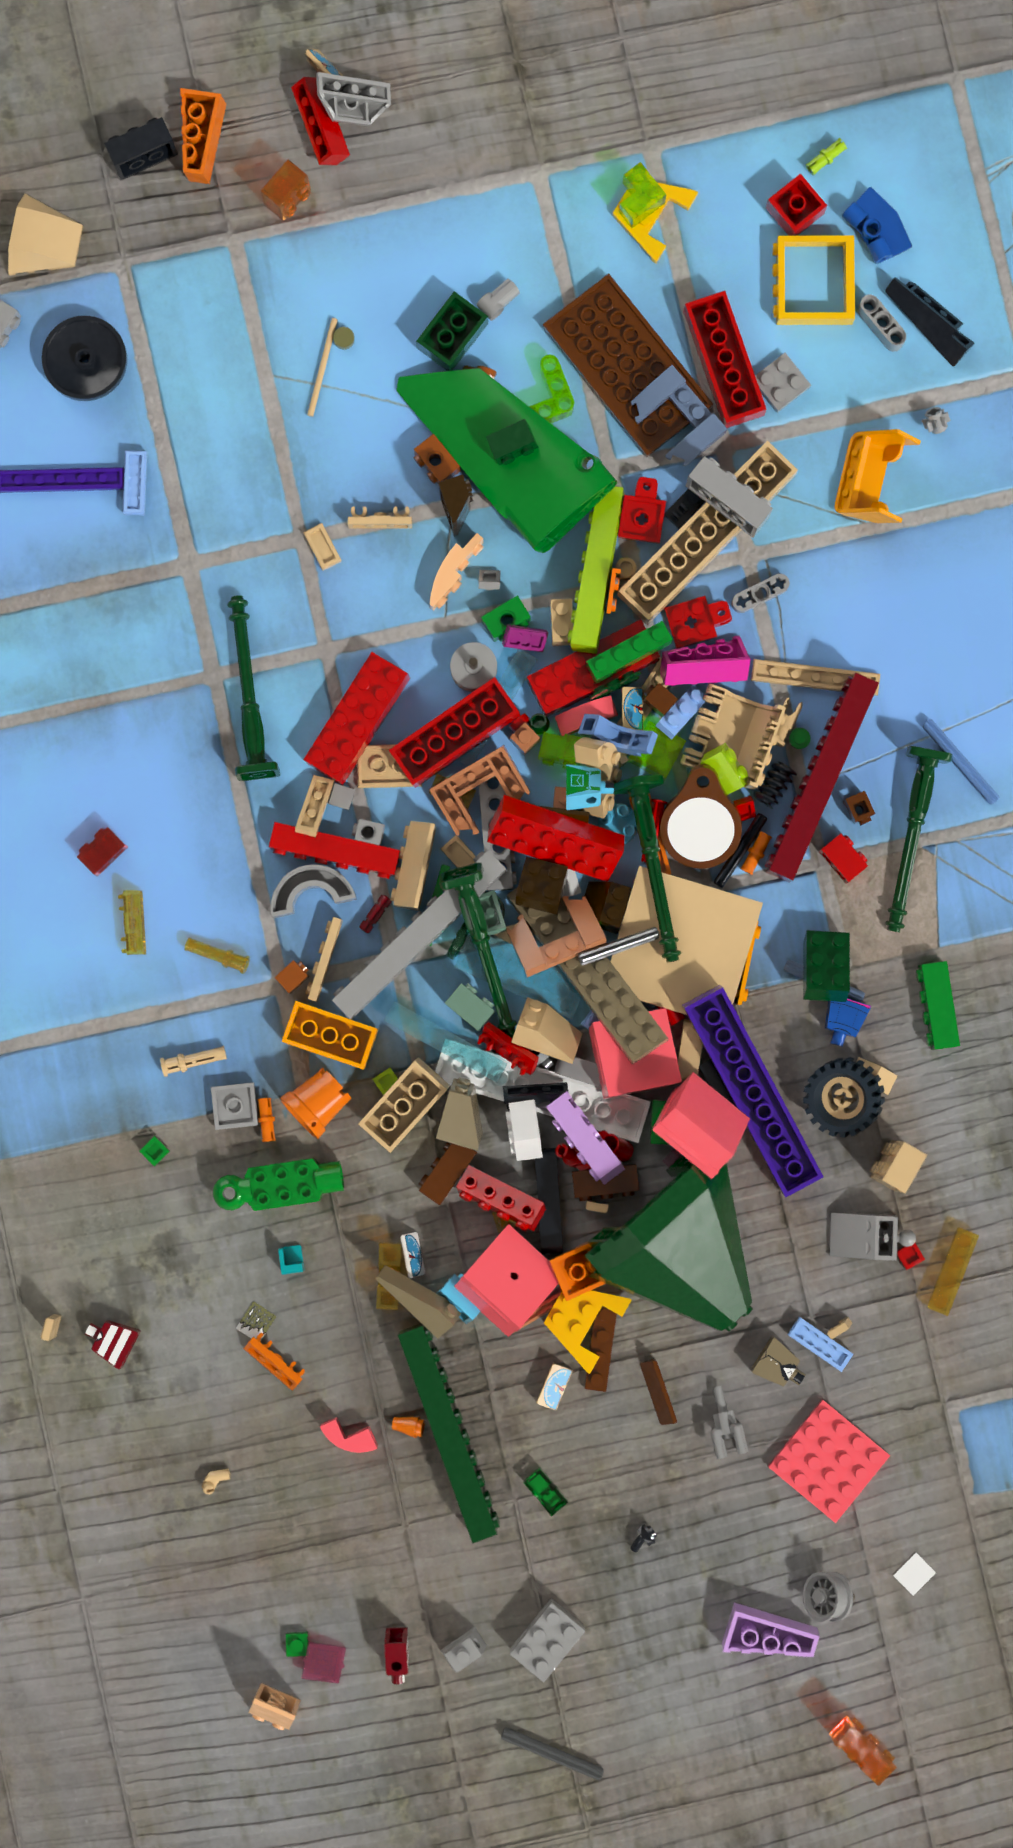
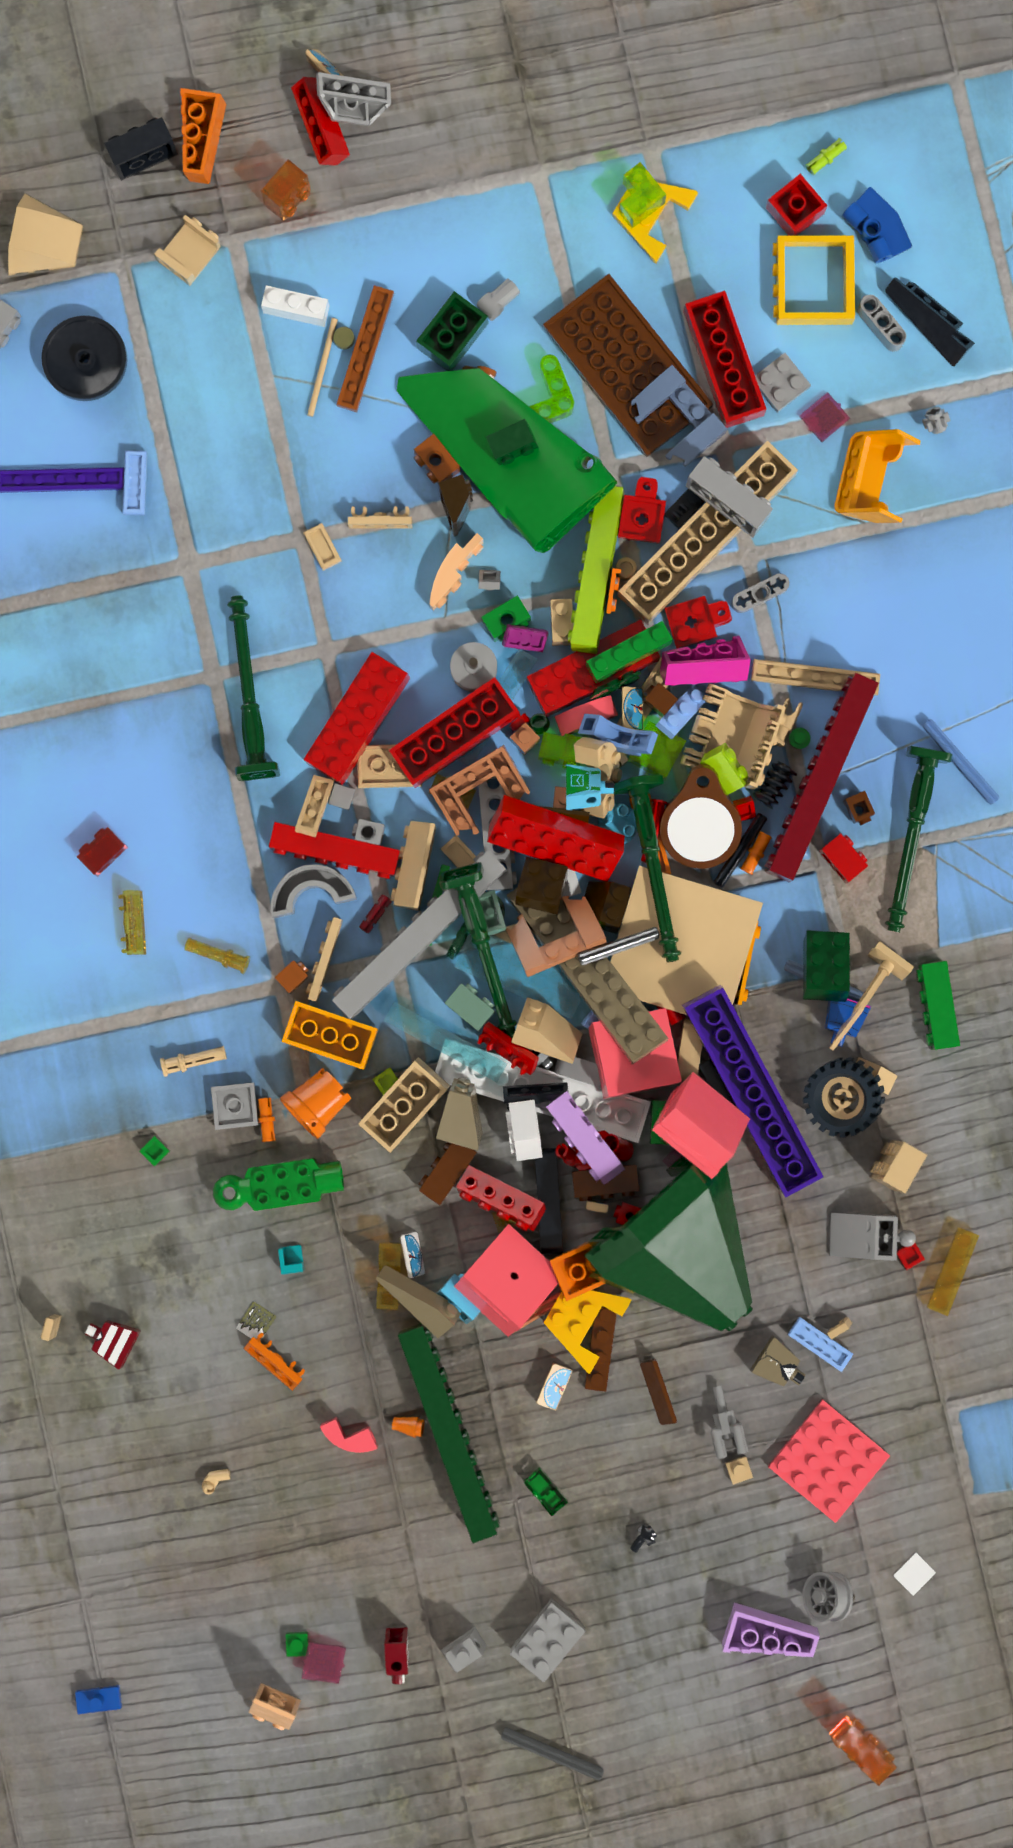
none -> blue tile [75,1685,122,1714]
none -> tan panel [154,215,221,286]
none -> white brick [261,285,330,327]
none -> dark orange plate [336,285,394,412]
none -> red brick [613,1201,641,1225]
none -> tan plate [725,1456,753,1485]
none -> clear pink piece [799,392,850,442]
none -> tan piece [830,941,914,1050]

